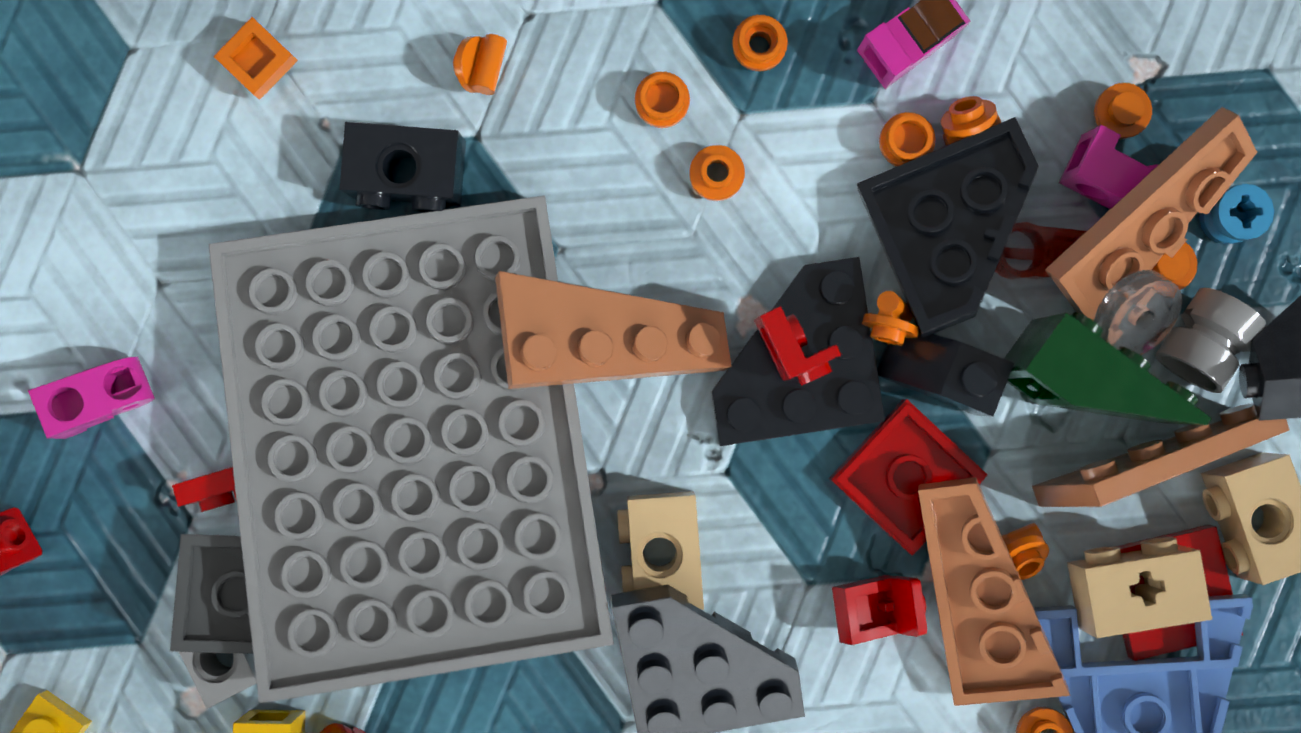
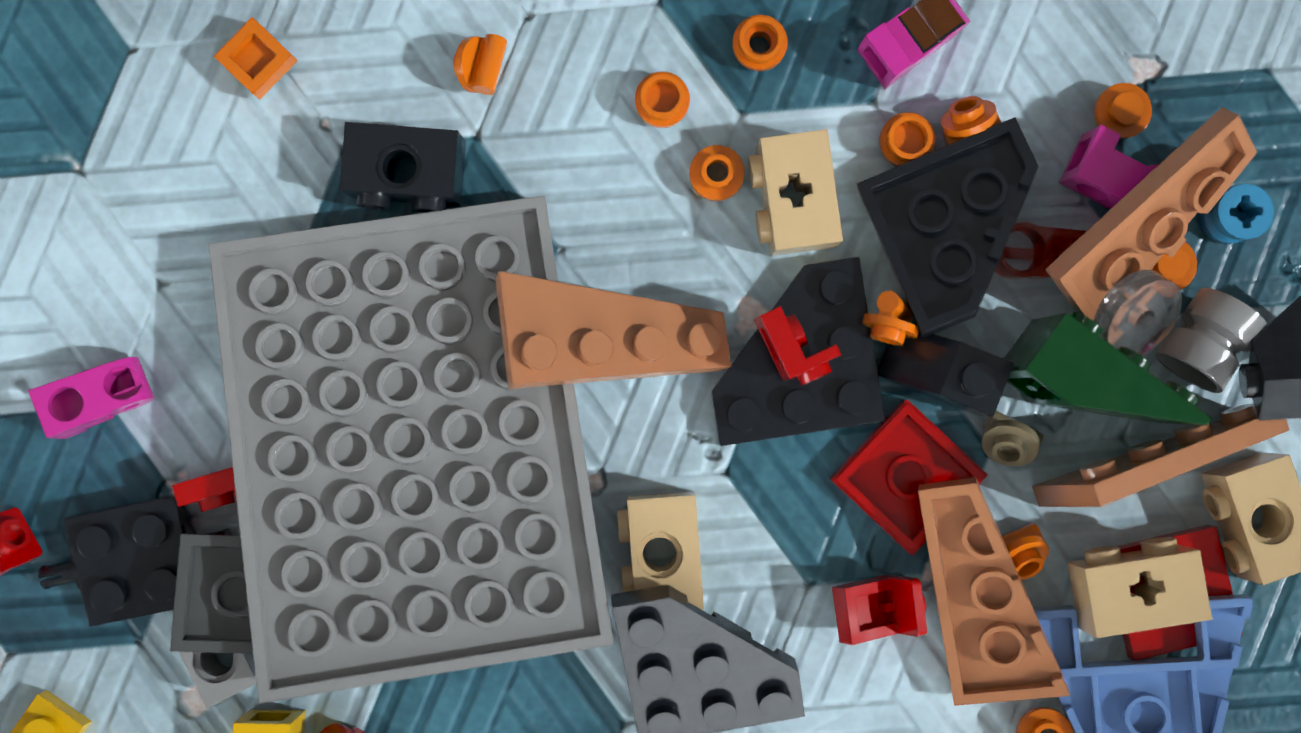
none -> black plate [38,494,232,627]
none -> tan brick [748,129,843,256]
none -> dark tan plate [982,410,1044,466]

